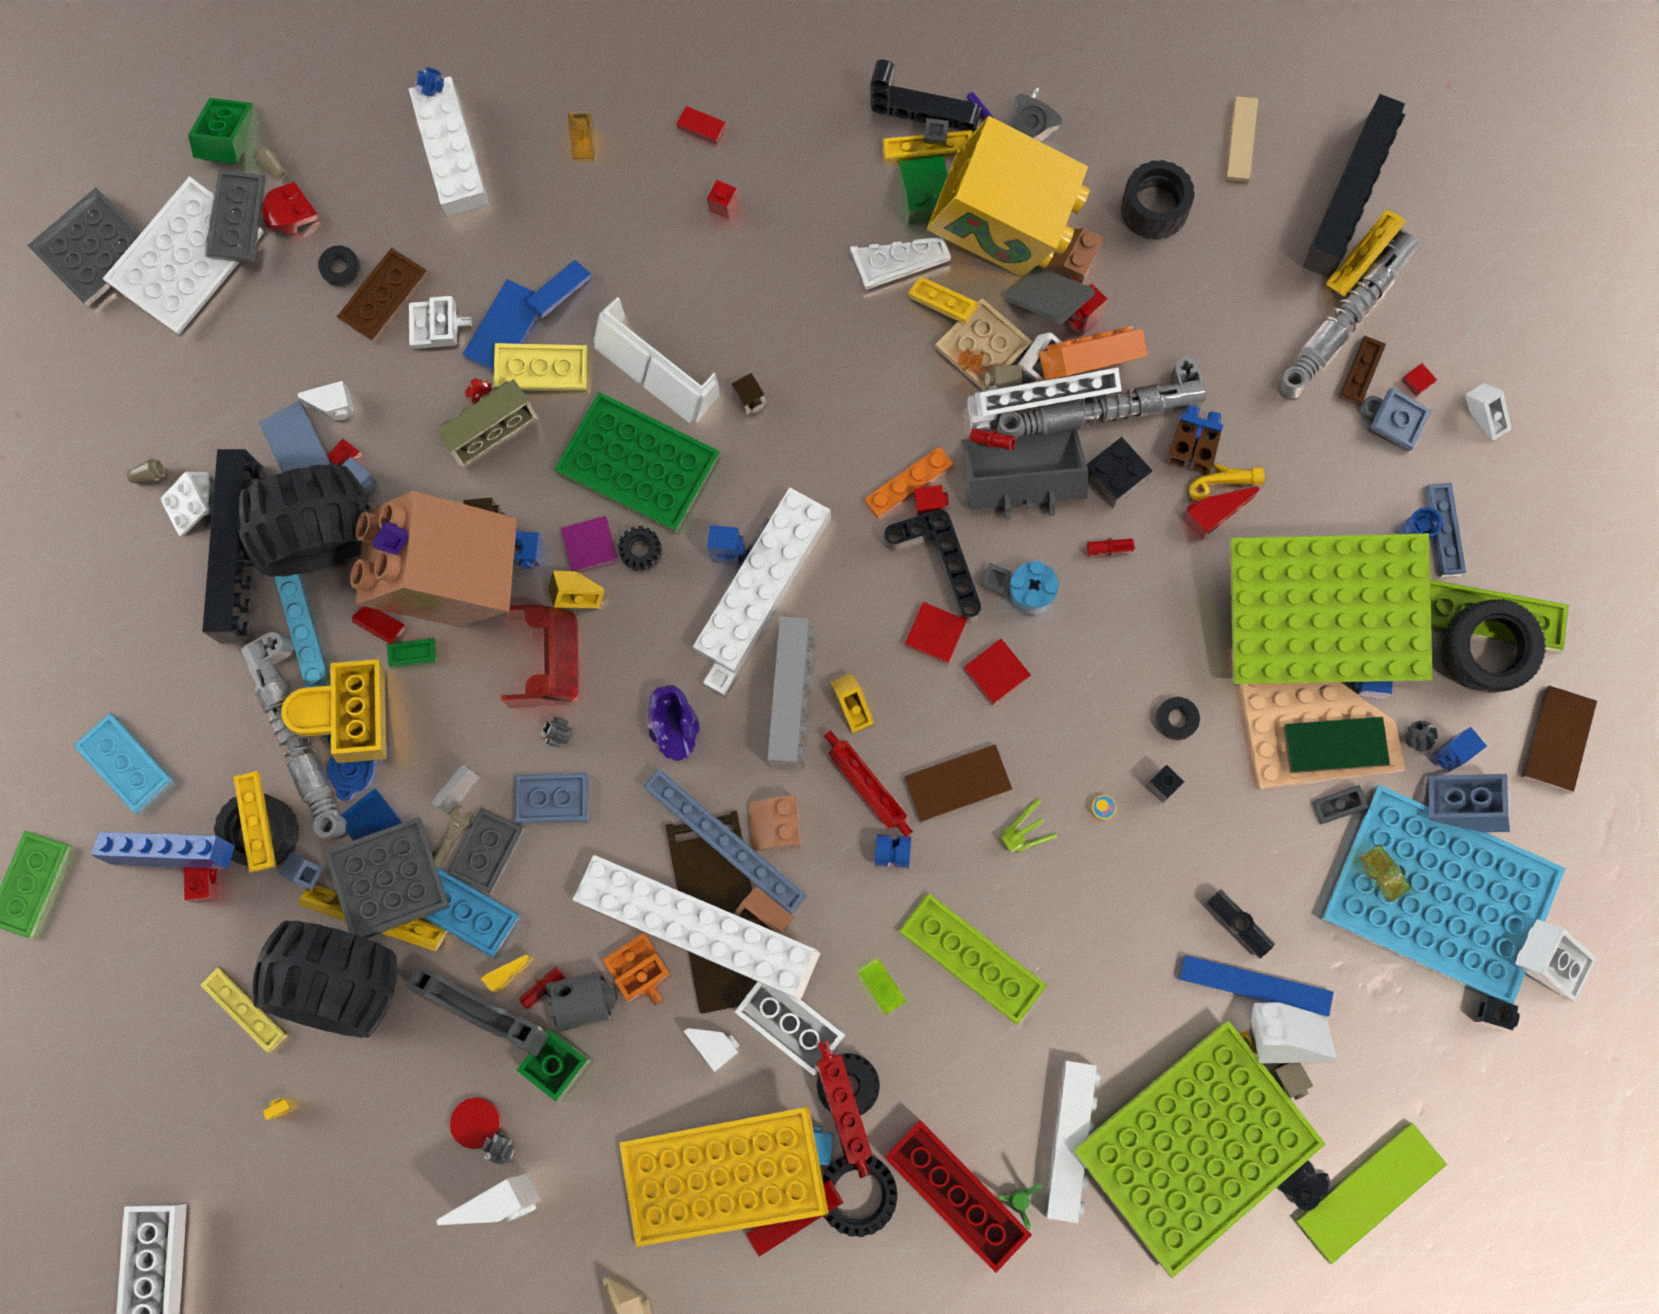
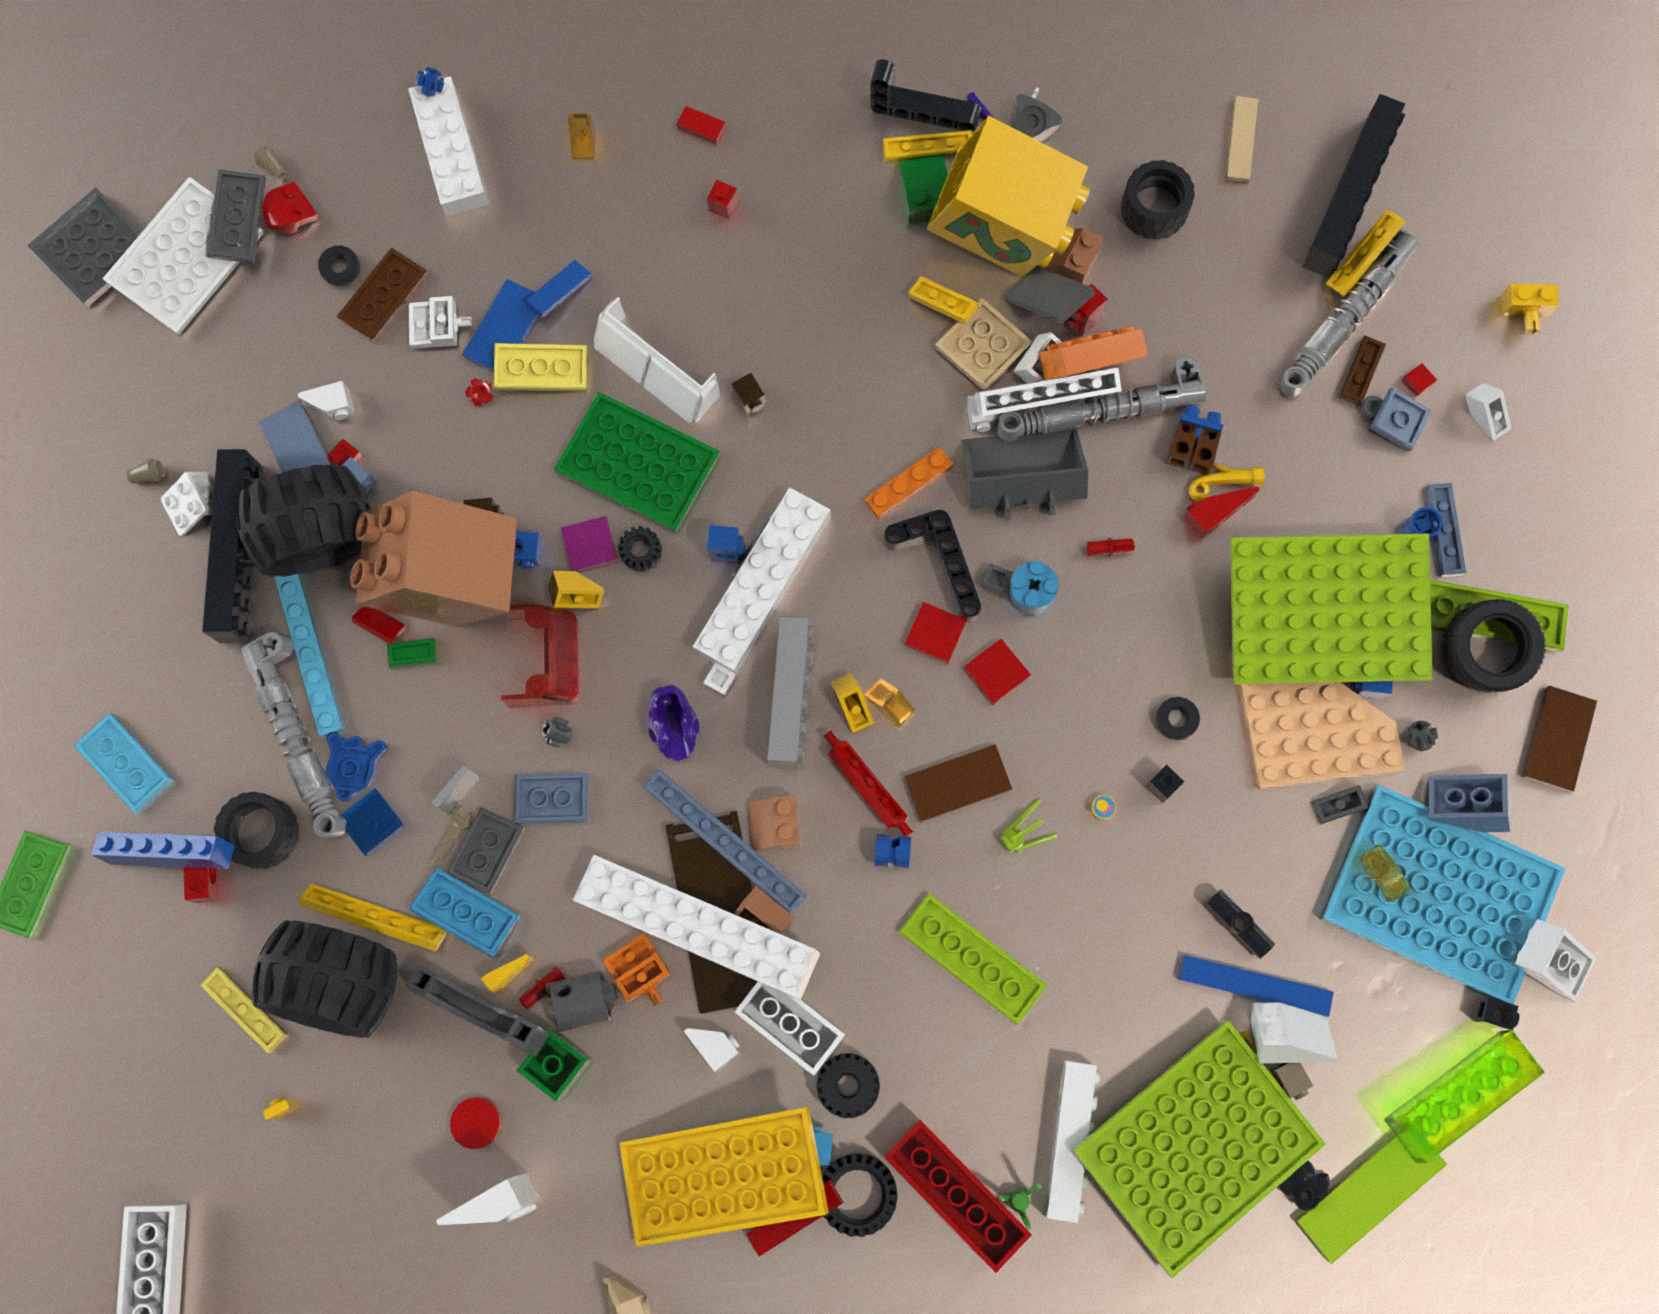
green slope [188,97,253,164] -> none
yellow tile [233,771,276,873] -> none
sand blue brick [279,852,324,890] -> none
yellow brick [281,659,386,763] -> none
dark grey plate [324,817,450,939] -> none
dark purple tile [373,521,409,555] -> none
olive brick [435,379,537,467] -> none
dark grey gear [482,1133,515,1165] -> none
red plate [816,1040,872,1178] -> none
white wing [850,237,951,290] -> none
clear neon green plate [859,959,907,1015] -> none
red brick [914,485,949,516] -> none
dark grey plate [923,118,949,146] -> none
clear orange wheel [958,348,984,374] -> none
red axle [969,428,1016,451] -> none
dark tan brick [985,365,1022,390] -> none
black brick [1087,436,1153,508] -> none
dark green tile [1284,717,1390,774] -> none
blue brick [1433,727,1487,772] -> none
none -> clear yellow slope [865,678,916,728]
none -> clear neon green brick [1384,1029,1545,1163]
none -> yellow brick [1501,283,1559,335]

